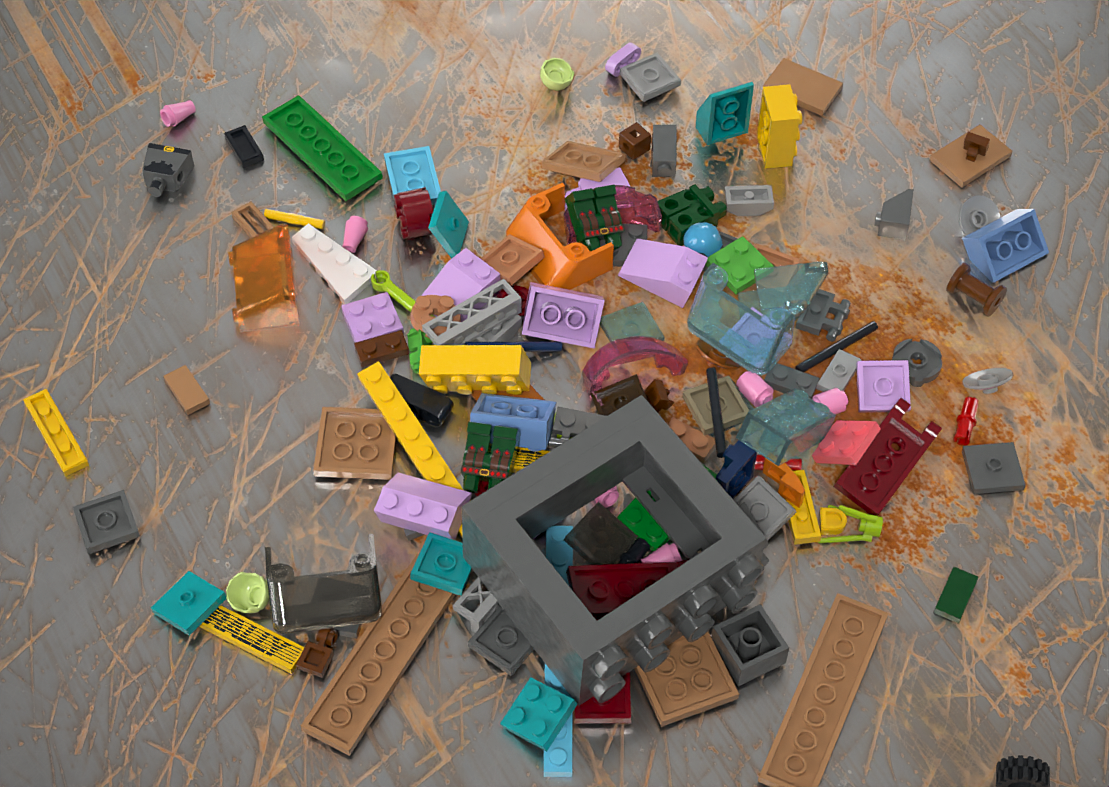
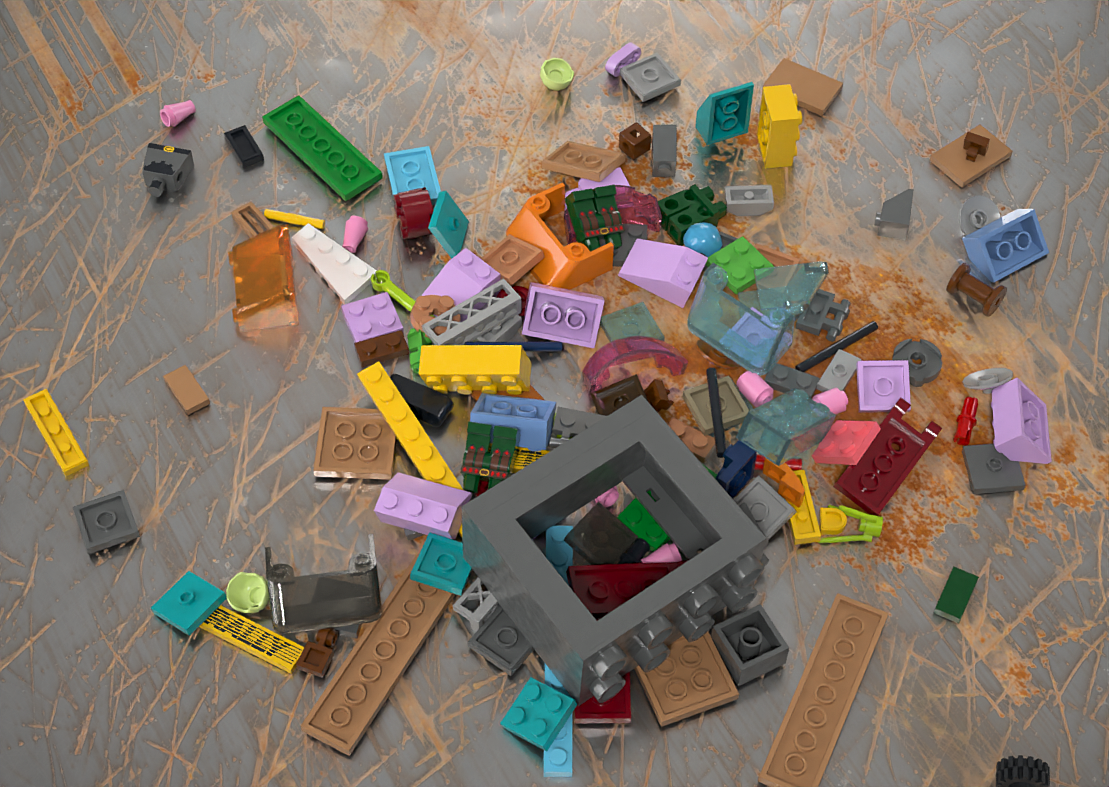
none -> lavender slope [991,378,1052,464]

